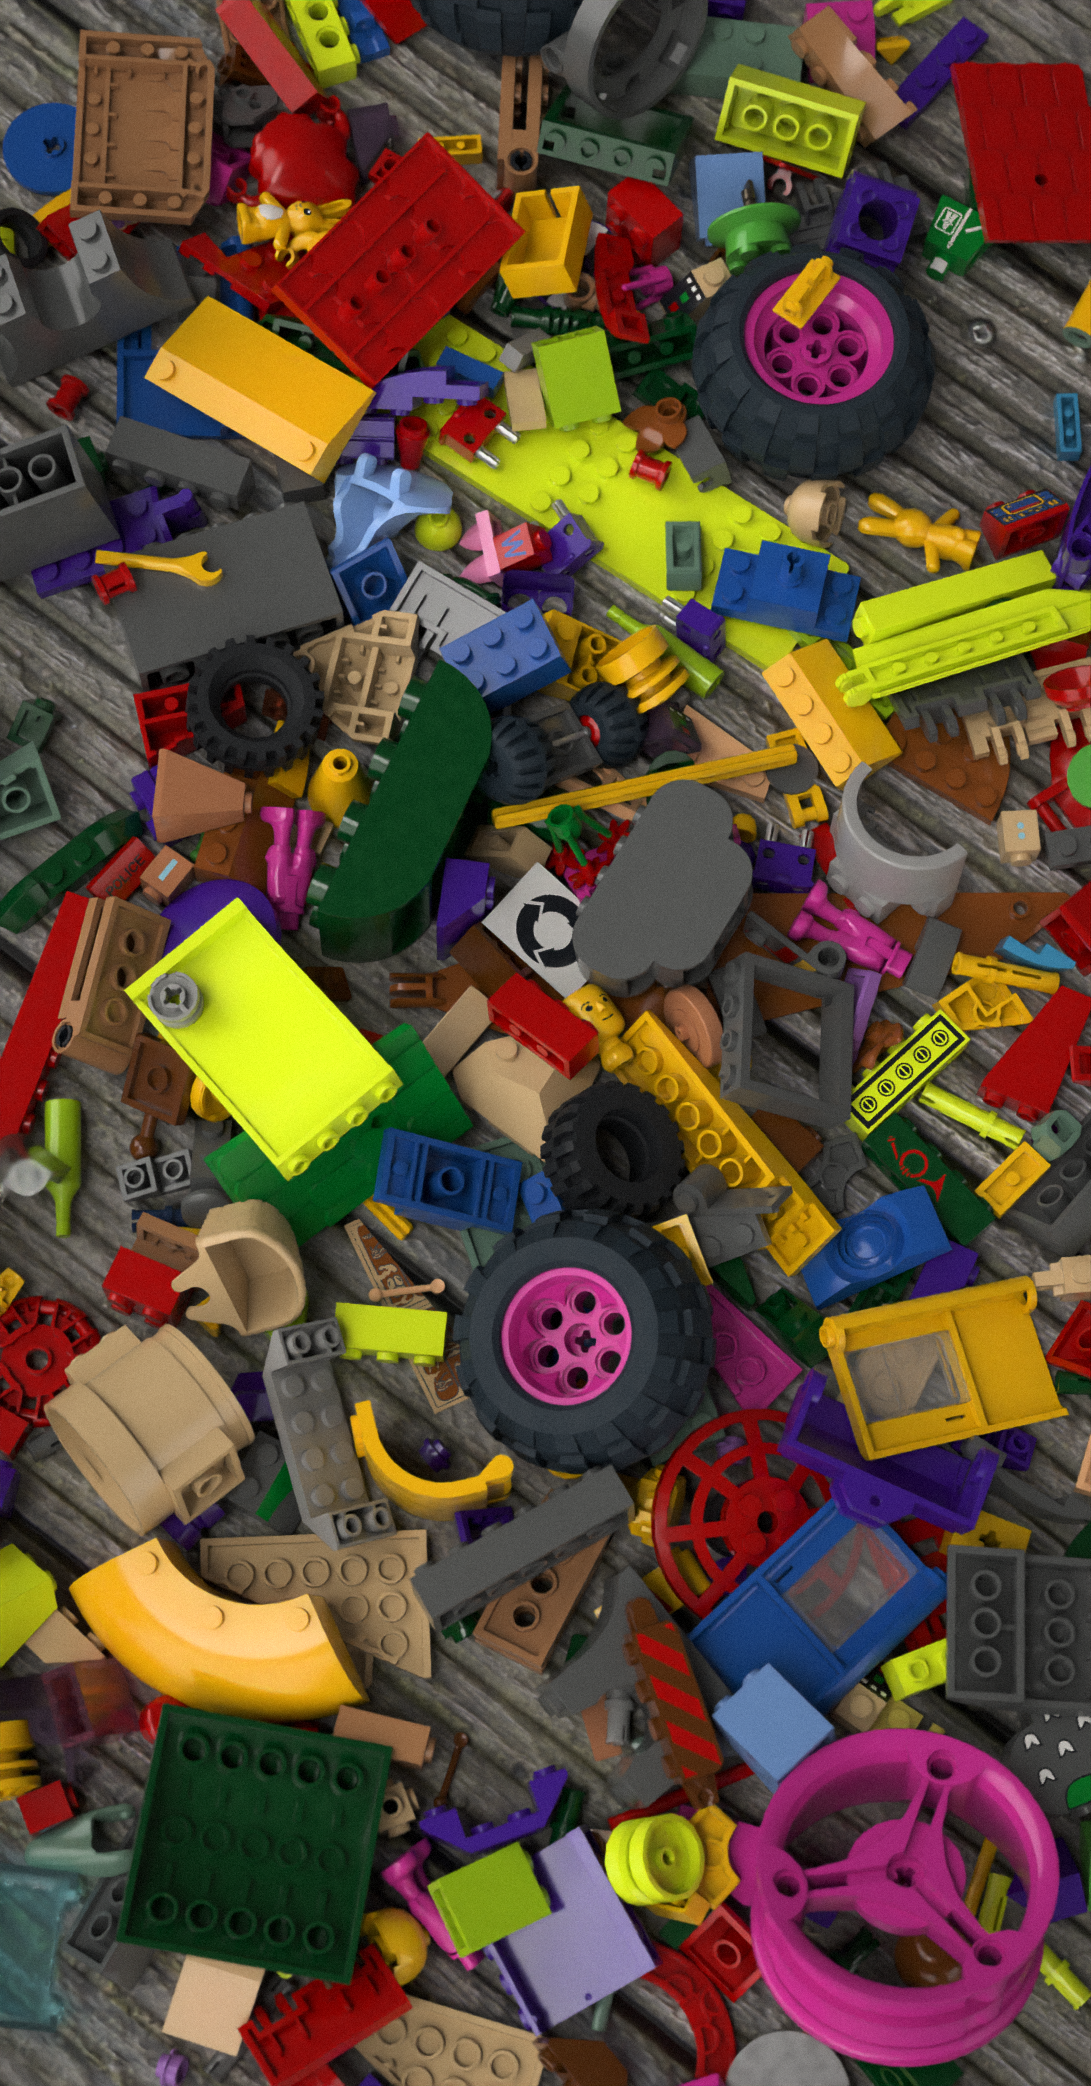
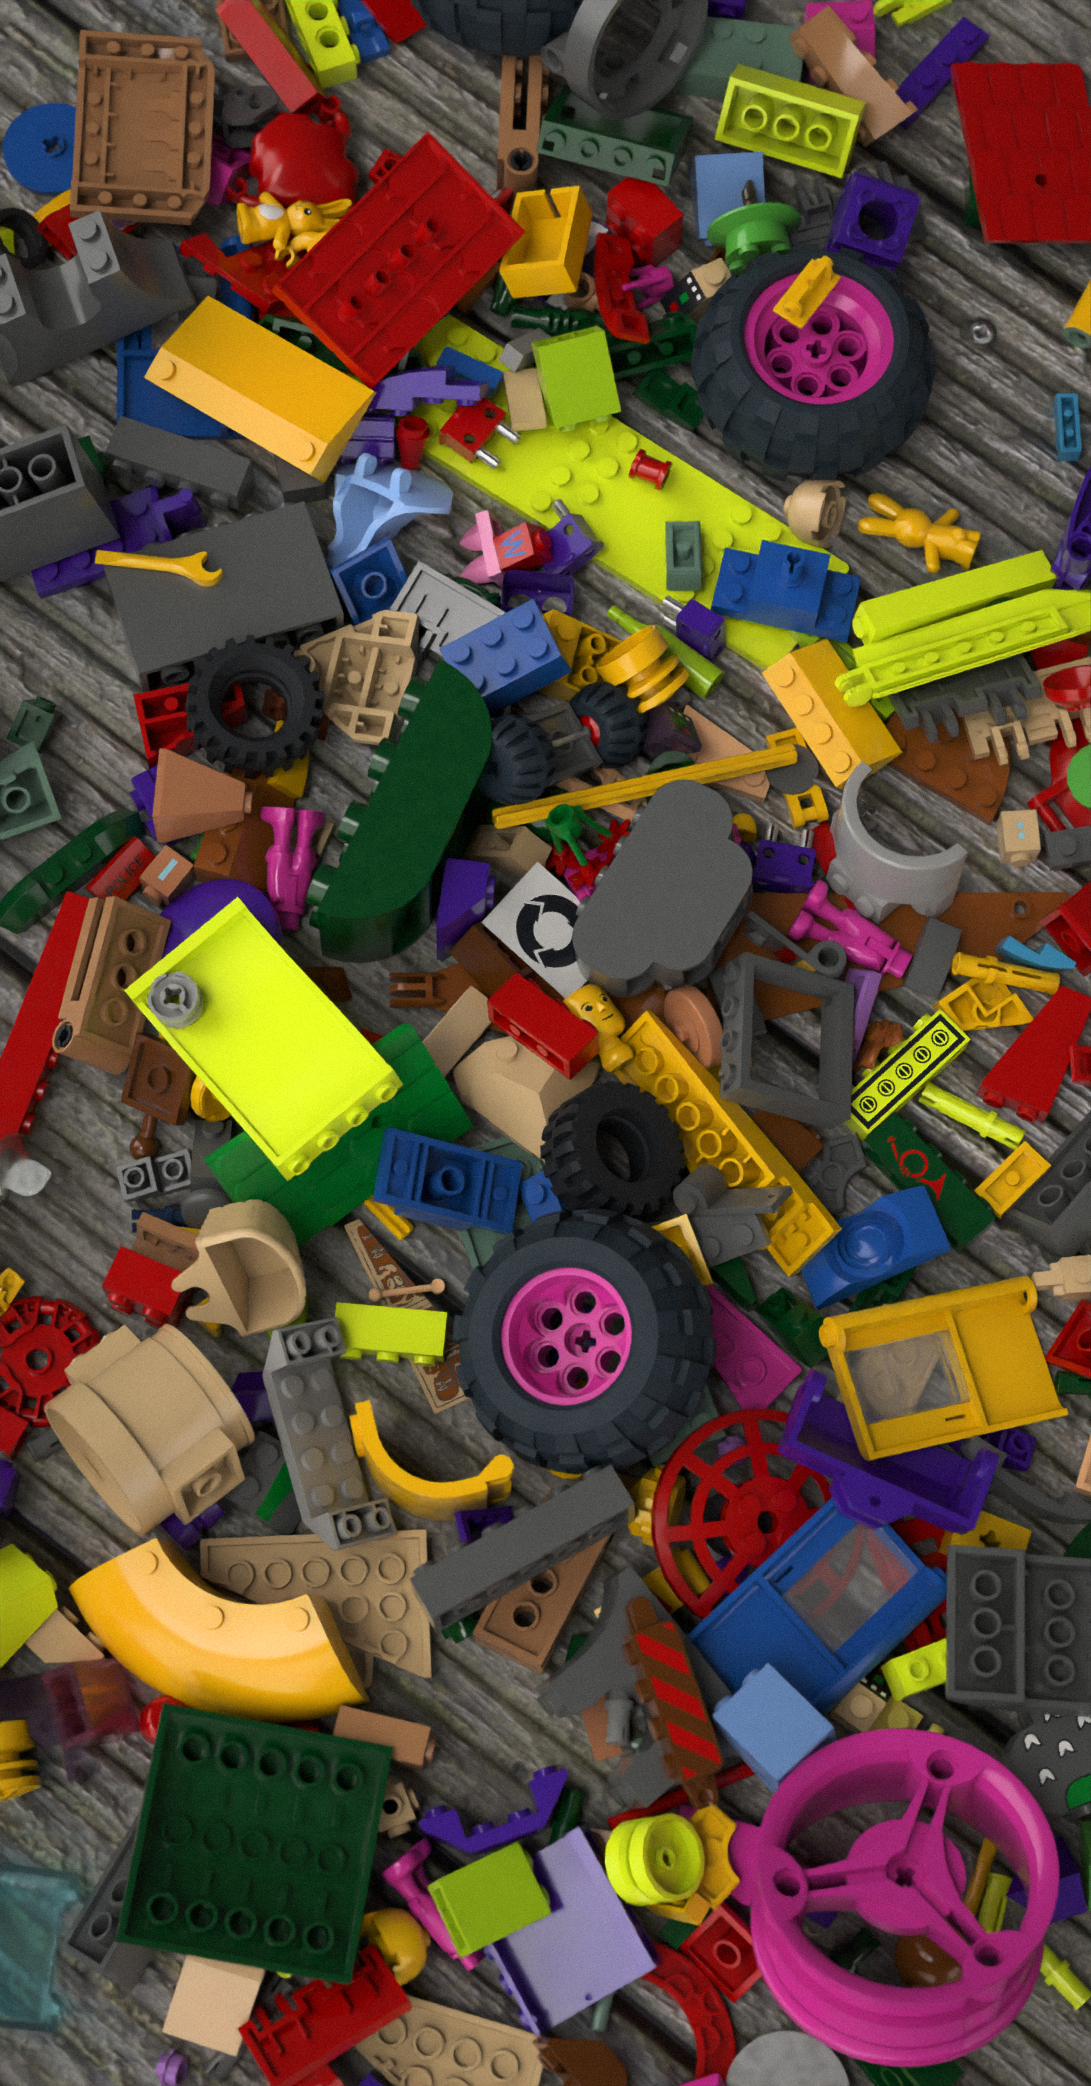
red brick [16,1780,80,1837] -> none
sand green animal [24,1803,136,1877] -> none
lime piece [44,1099,82,1238] -> none
red bush [46,374,90,421] -> none
red bush [91,562,137,605] -> none
reddish brown bracket [217,43,270,86] -> none
yellow cone [307,749,375,828] -> none
clear purple slope [348,103,399,185] -> none
neon yellow brick [414,508,463,551] -> none
yellow piece [418,134,482,165] -> none
dark purple plate [418,1437,452,1473] -> none
reddish brown hinge [433,1732,469,1808] -> none
dark orange plate [623,397,687,454] -> none
dark grey hinge [675,415,732,493] -> none
red piece [763,155,824,196] -> none
yellow slope [875,35,910,66] -> none
dark purple slope [908,1240,980,1300] -> none
green torso [922,195,993,281] -> none
red slope [979,488,1070,561] -> none
sand green rock [1031,1110,1082,1162] -> none

